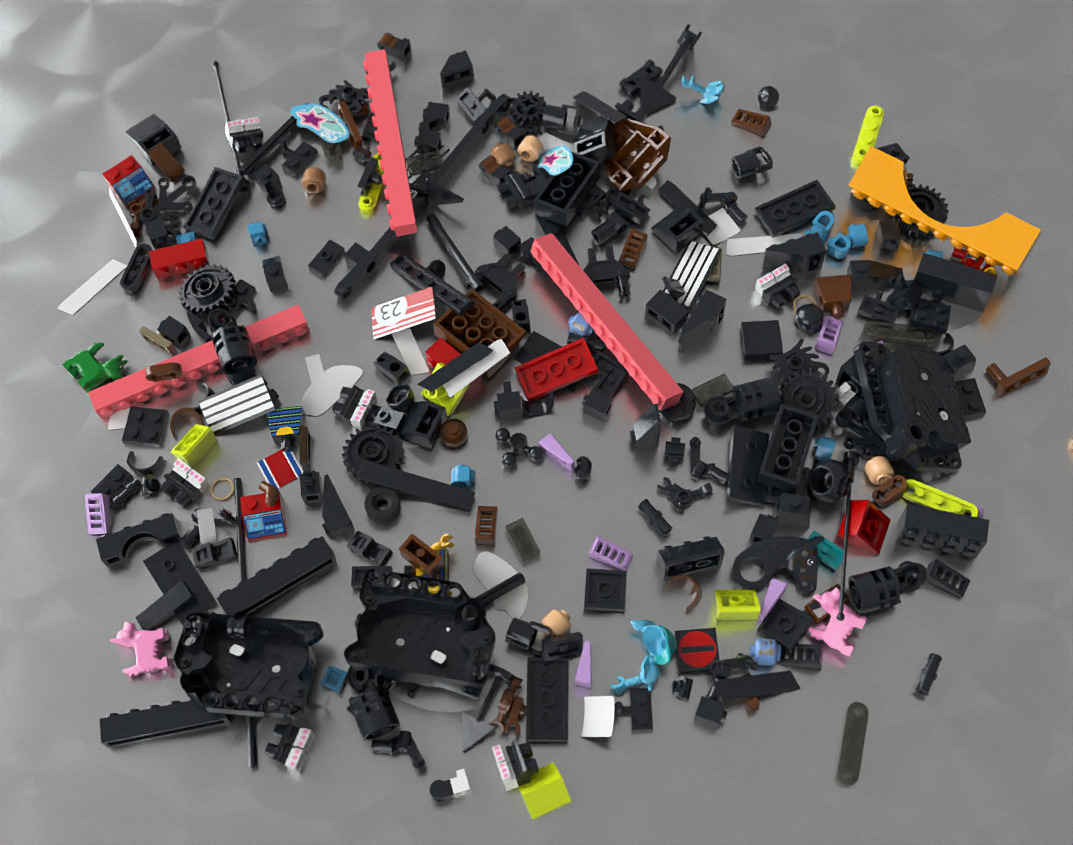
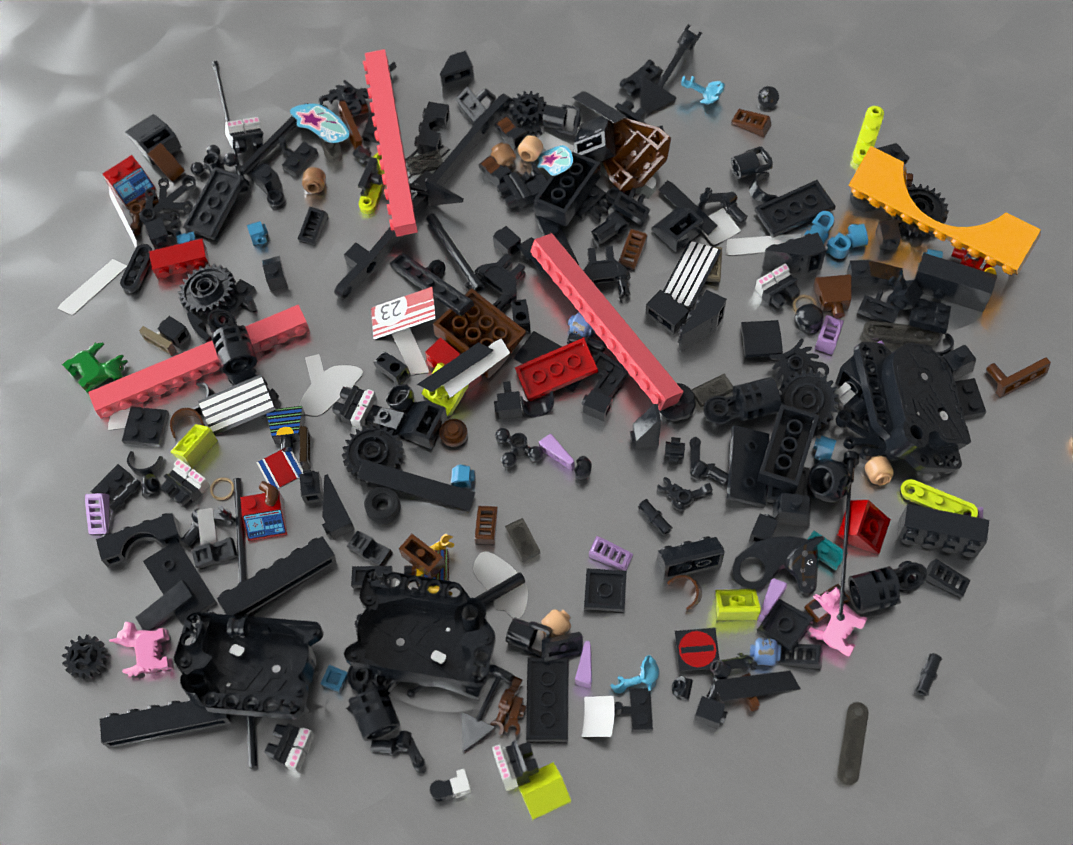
reddish brown beam [145,362,182,382] -> none
black plate [308,240,345,277] -> none
black leg [377,33,412,61] -> none
medium azure hair [630,620,677,665] -> none
black slope [662,276,685,300] -> none
reddish brown beam [872,475,908,507] -> none
none -> black gear [62,634,108,680]
none -> black piece [190,145,238,176]
none -> black slope [297,206,328,245]
none -> black helmet [749,172,778,203]

